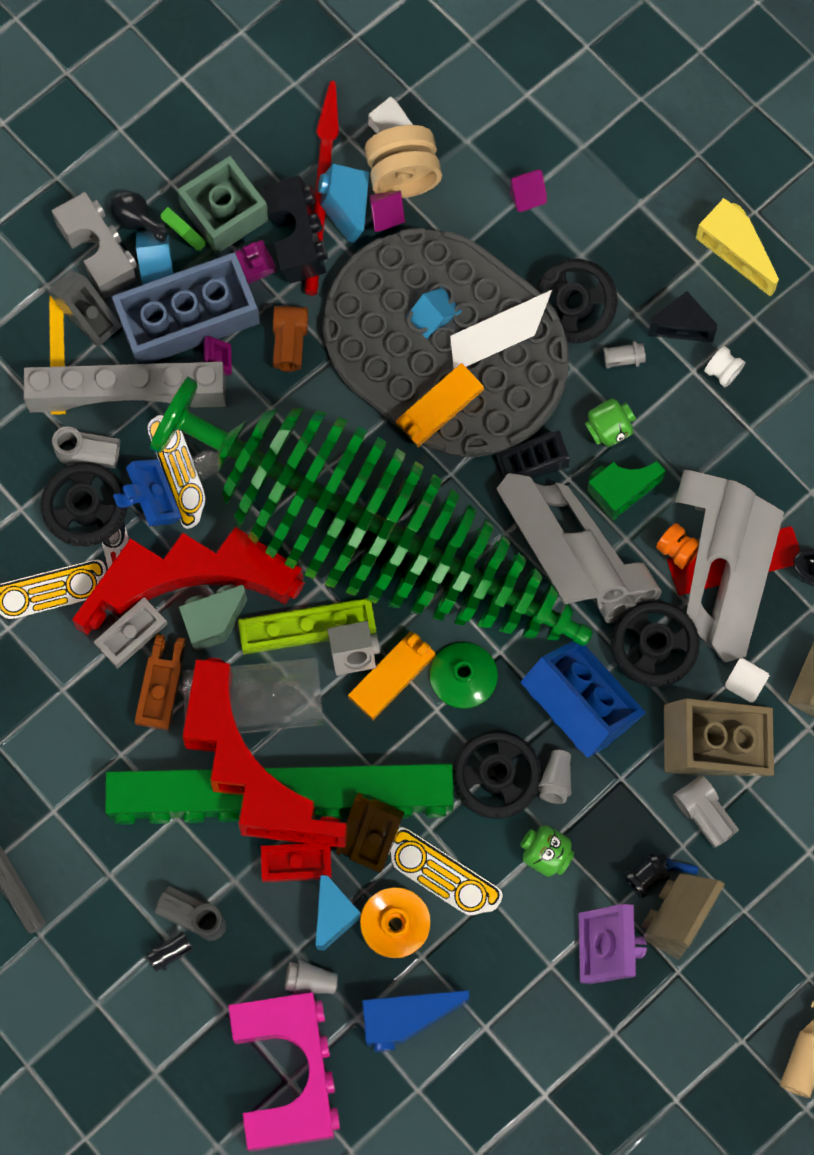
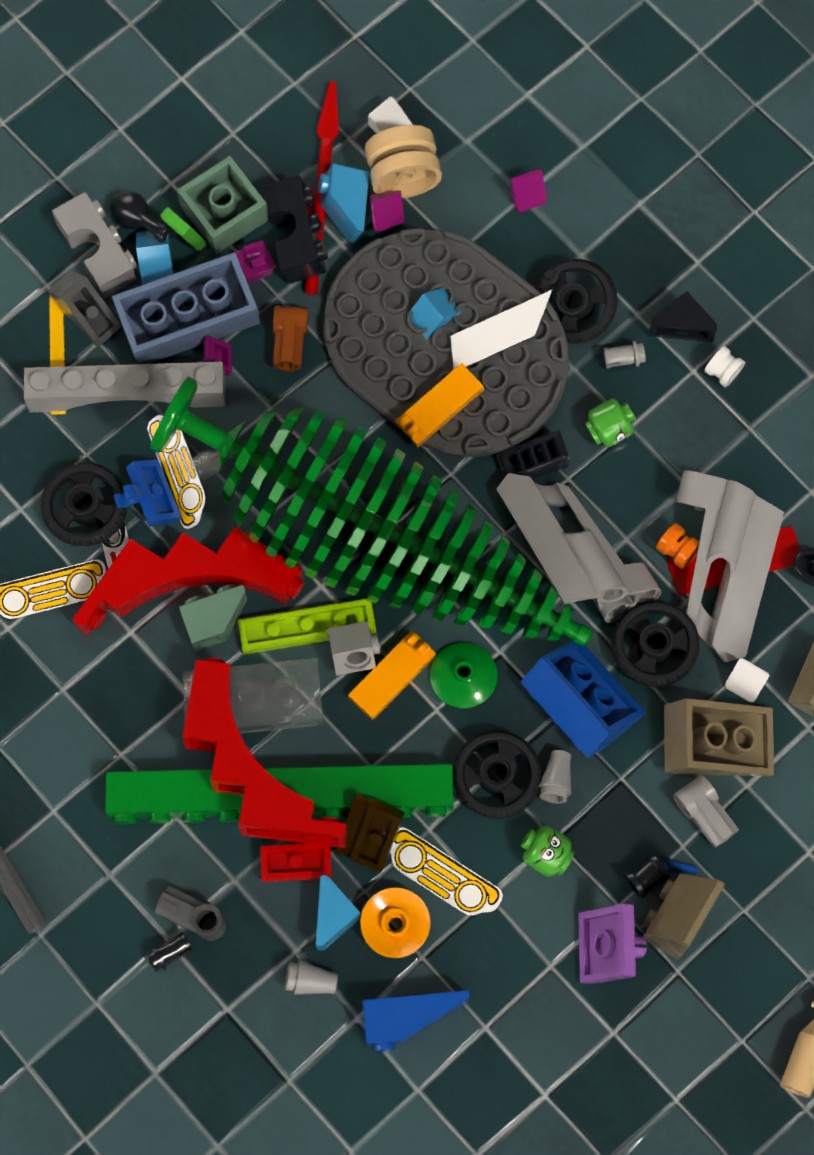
light grey piece [52,426,120,469] -> none
light grey plate [94,597,168,669] -> none
dark orange hinge [135,634,186,731] -> none
dark pink arch [229,992,340,1152] -> none
green arch [587,461,665,521] -> none
light yellow slope [696,198,779,297] -> none

